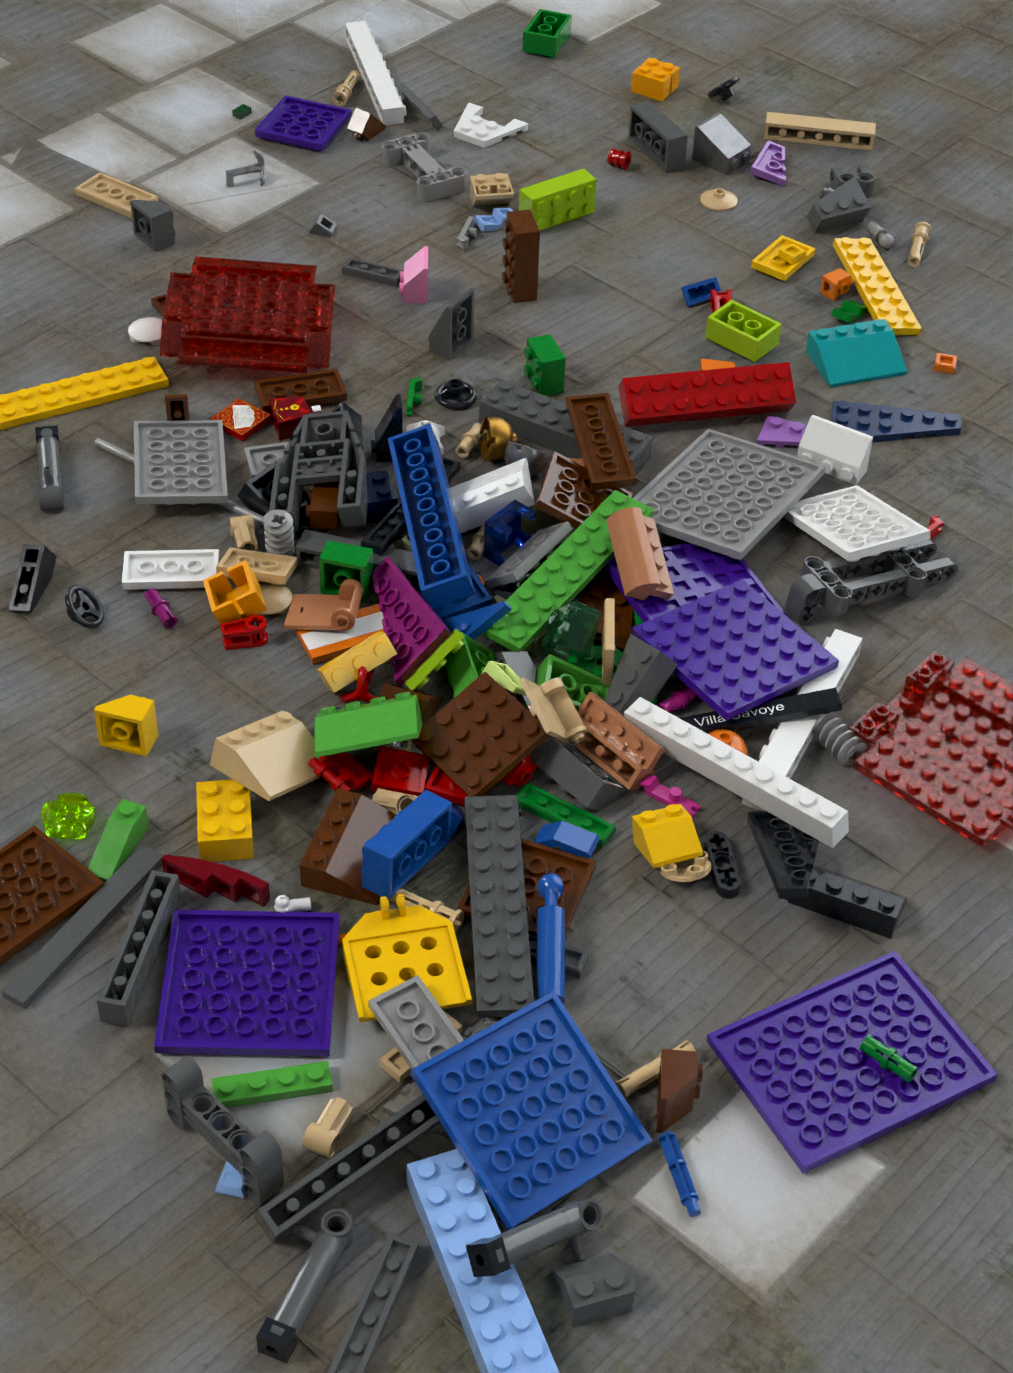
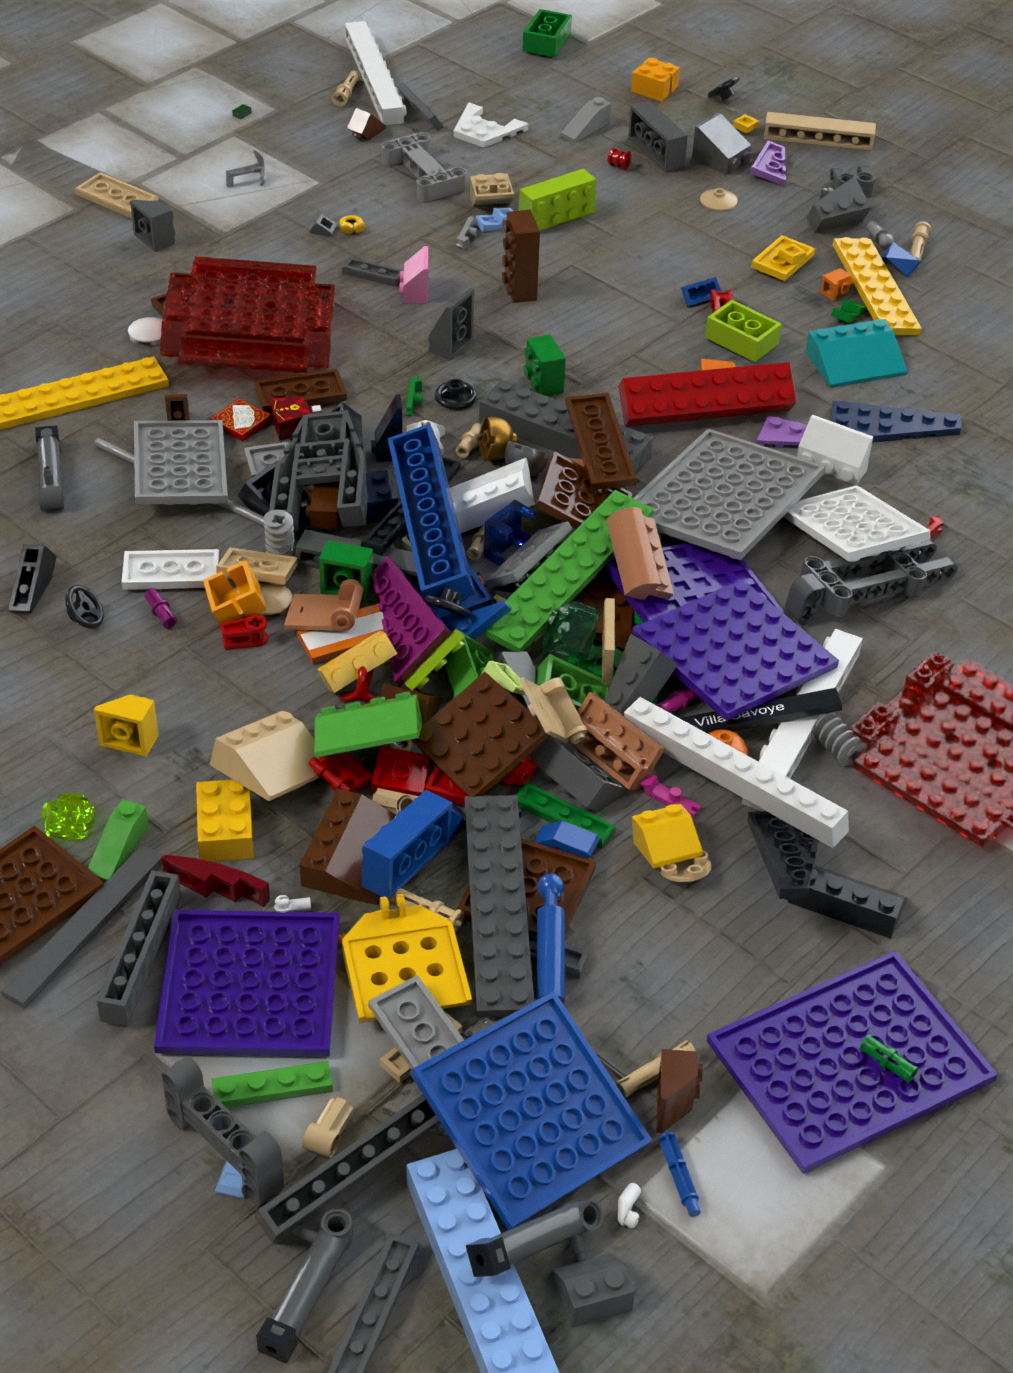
tan piece [229,514,258,551] -> none
dark purple plate [255,95,352,151] -> none
black beam [704,831,741,899] -> none
orange tile [934,353,957,374] -> none
none -> yellow piece [340,215,366,234]
none -> black piece [425,587,471,617]
none -> light grey slope [561,97,611,143]
none -> white arm [618,1183,641,1229]
none -> yellow plate [733,114,759,133]
none -> blue slope [881,242,921,277]

